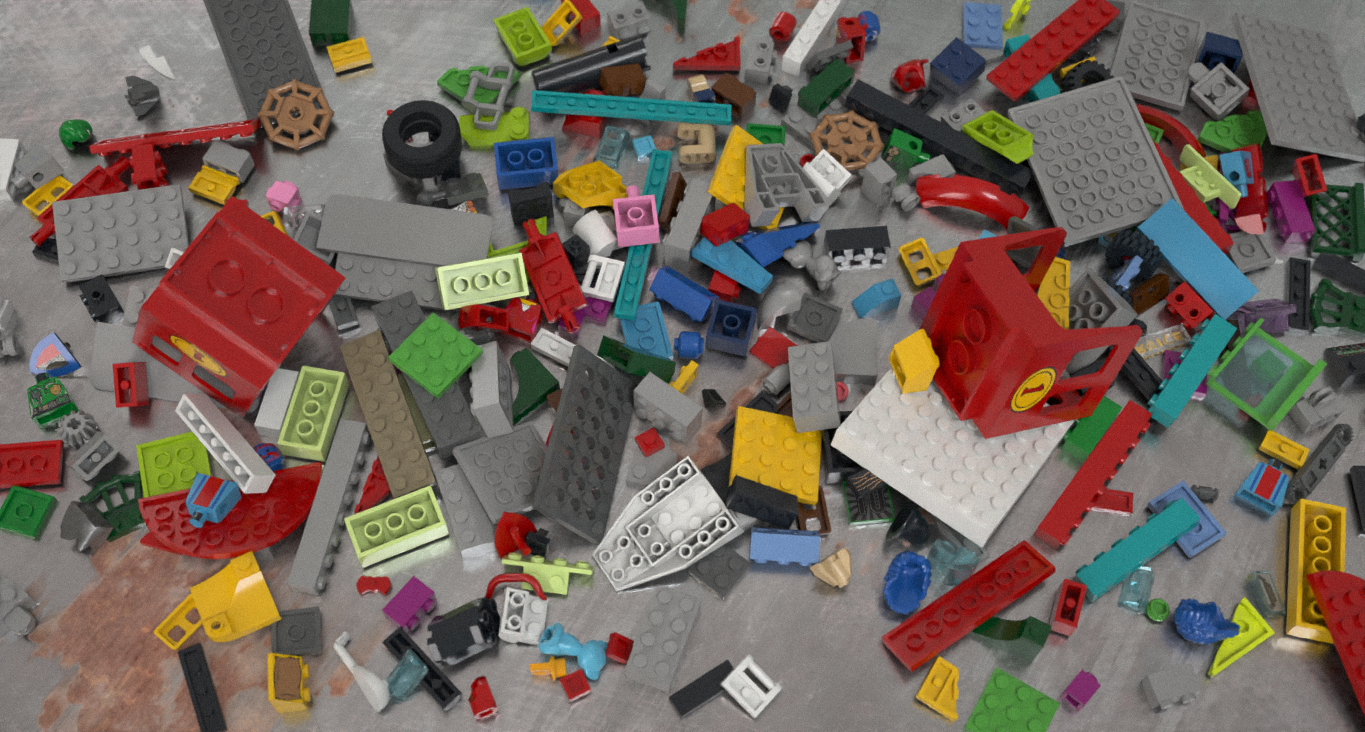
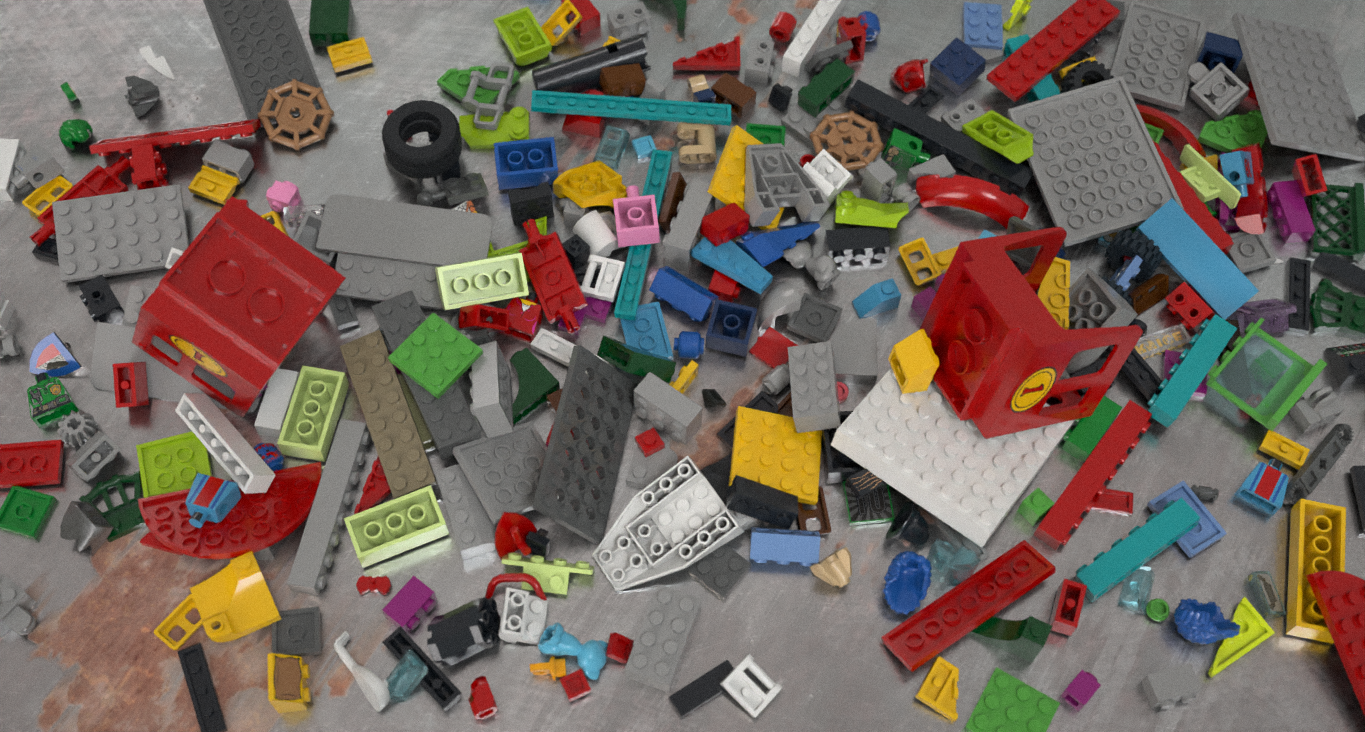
none -> green tile [60,81,78,102]
none -> lime slope [835,190,909,228]
none -> bright green brick [1017,488,1054,526]

